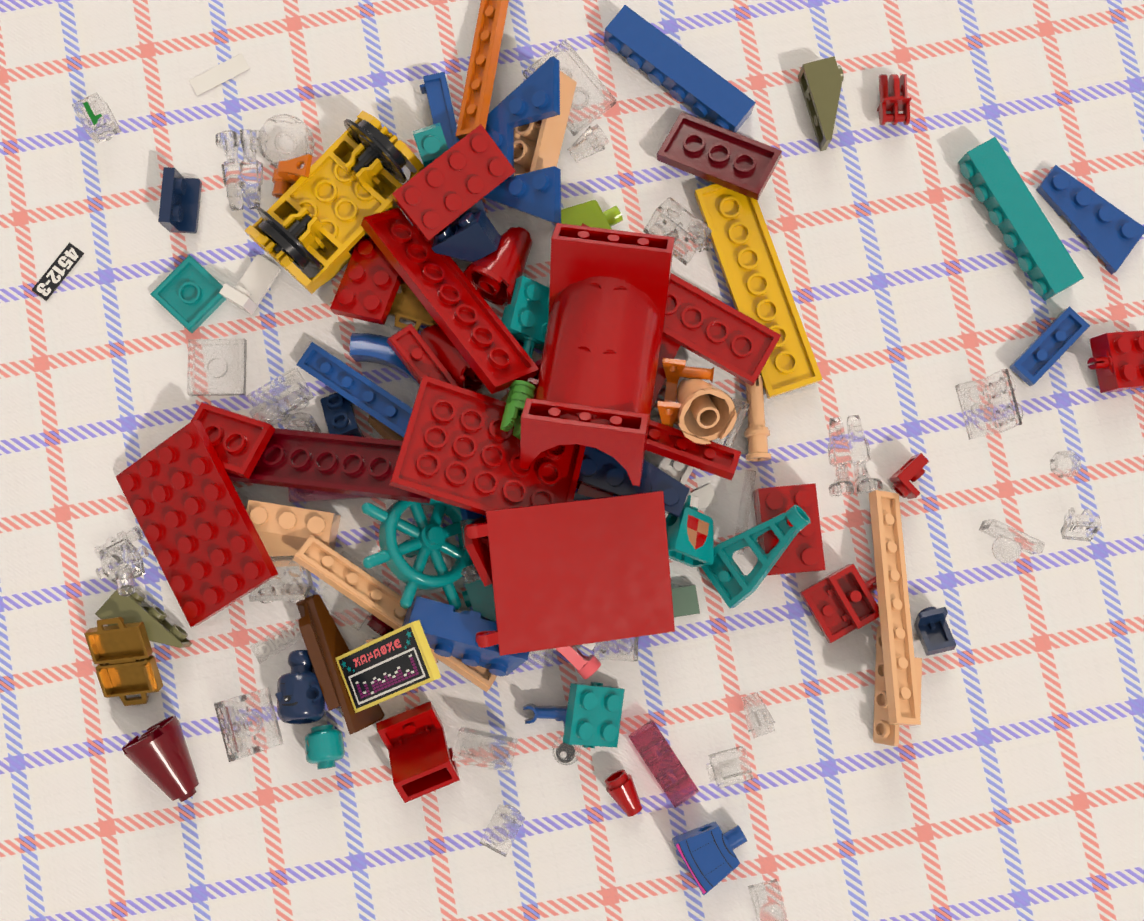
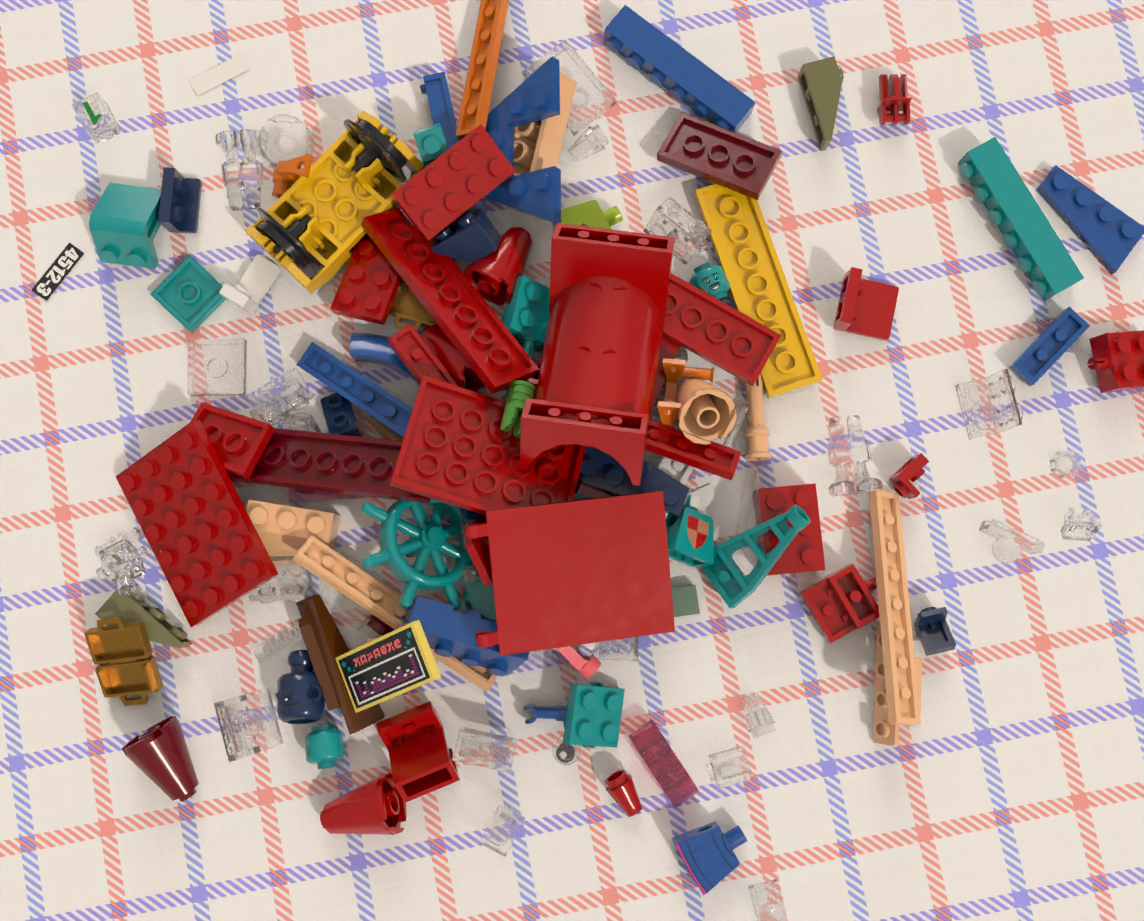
none -> teal piece [89,182,161,269]
none -> red cone [320,773,407,835]
none -> teal head [689,262,730,301]
none -> red bracket [833,267,899,341]

